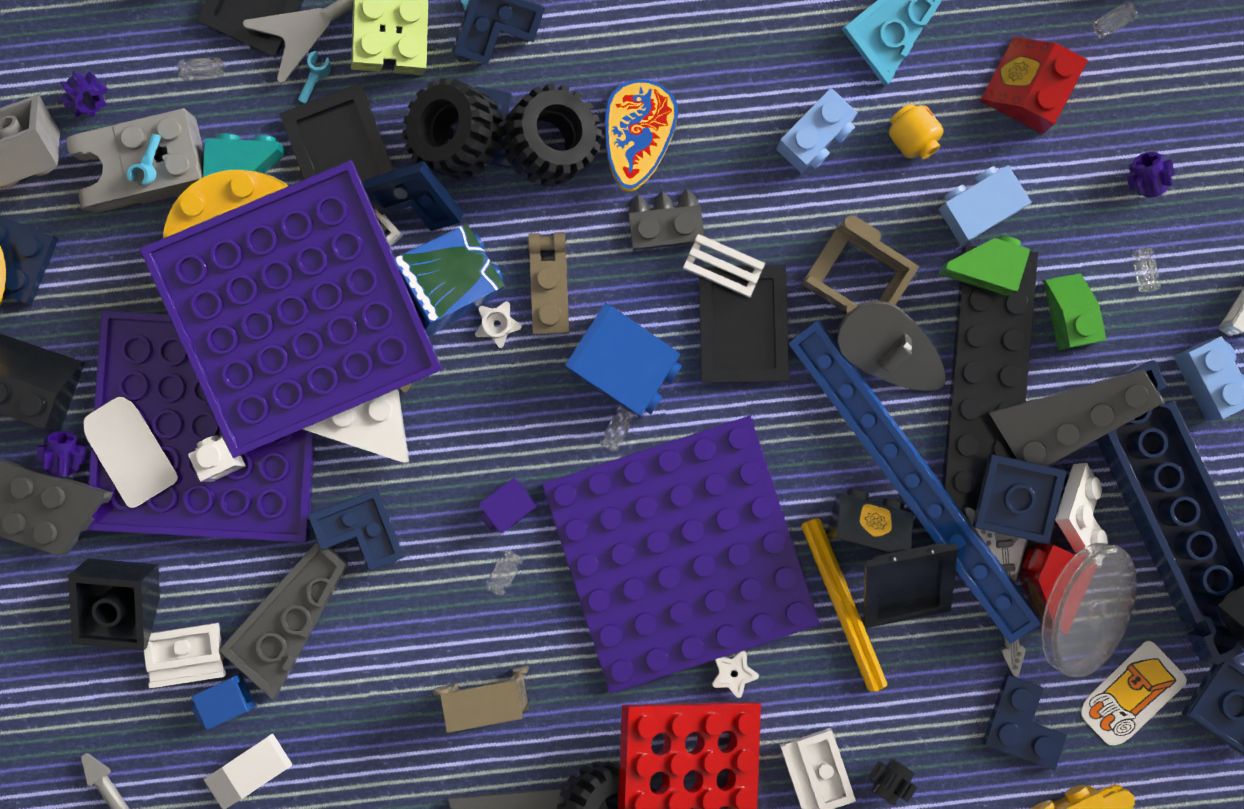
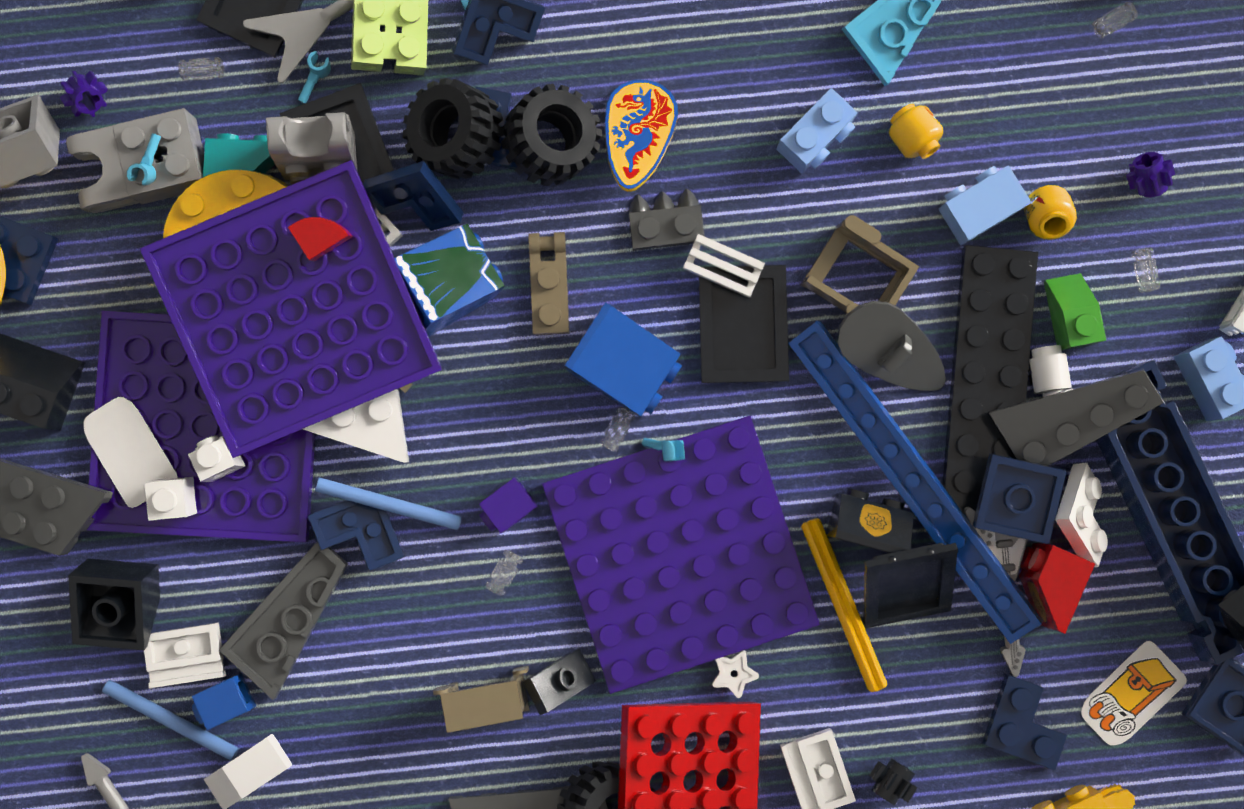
dark purple gear [37,432,86,477] -> none
white plate [475,301,522,348] -> none
bright green slope [939,236,1030,296] -> none
red slope [980,37,1088,134] -> none
clear brick [1042,542,1137,677] -> none
none -> medium blue bar [102,680,239,761]
none -> white brick [144,477,197,521]
none -> light grey brick [266,112,358,184]
none -> red brick [288,217,353,261]
none -> medium blue bar [315,477,462,530]
none -> black plate [523,649,596,715]
none -> medium azure hand [642,438,685,461]
none -> yellow head [1024,185,1077,240]
none -> white brick [1029,345,1072,397]

